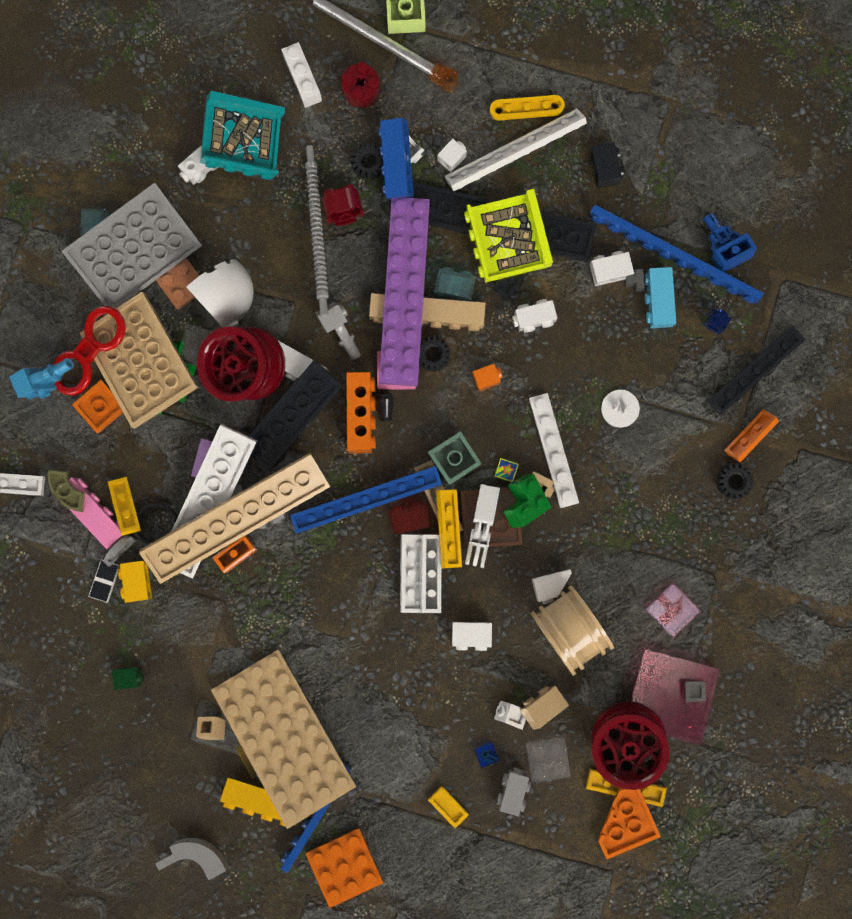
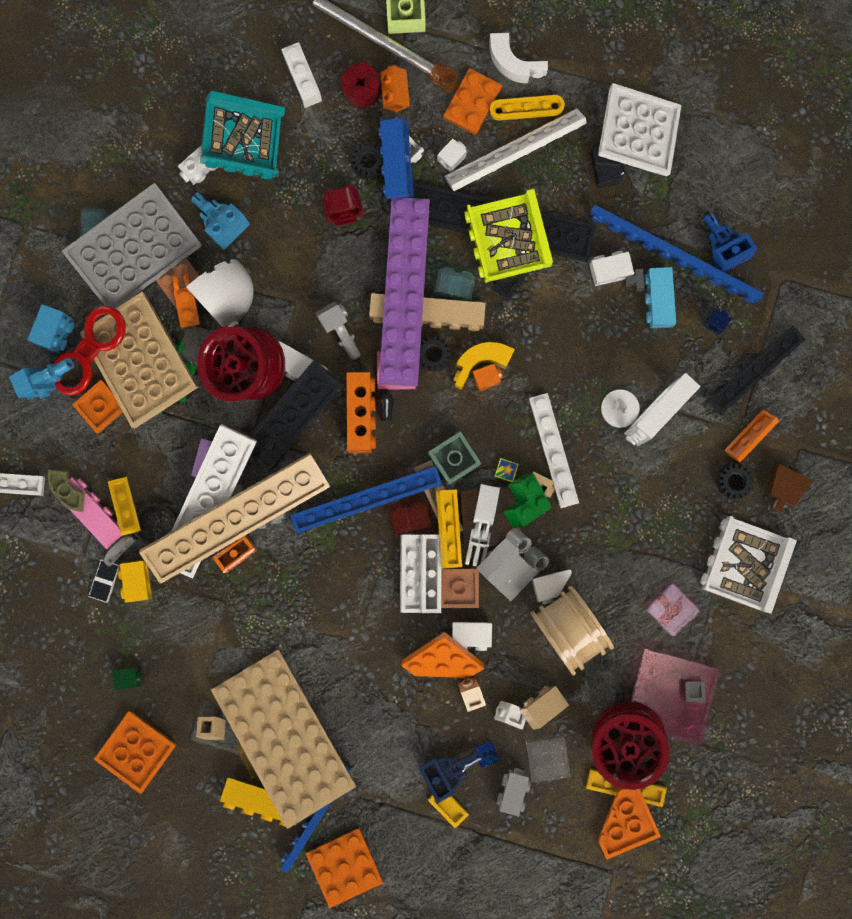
light grey arch [155,838,229,880] -> none
light grey hose [305,145,329,318] -> none
white brick [512,299,557,333] -> none
none -> dark azure brick [27,304,74,354]
none -> orange plate [94,710,177,794]
none -> orange hinge [172,272,200,328]
none -> dark azure brick [191,192,250,250]
none -> orange brick [380,65,410,112]
none -> orange plate [401,632,484,678]
none -> dark blue brick [418,750,482,804]
none -> nougat plate [441,569,479,608]
none -> orange plate [443,68,502,135]
none -> yellow arch [453,342,515,390]
none -> tan bracket [458,677,486,712]
none -> light grey piece [476,528,549,601]
none -> white arch [489,33,548,83]
none -> white plate [598,83,681,176]
none -> white window [624,373,701,446]
none -> white panel [700,516,797,613]
none -> reddish brown torso [766,464,813,513]

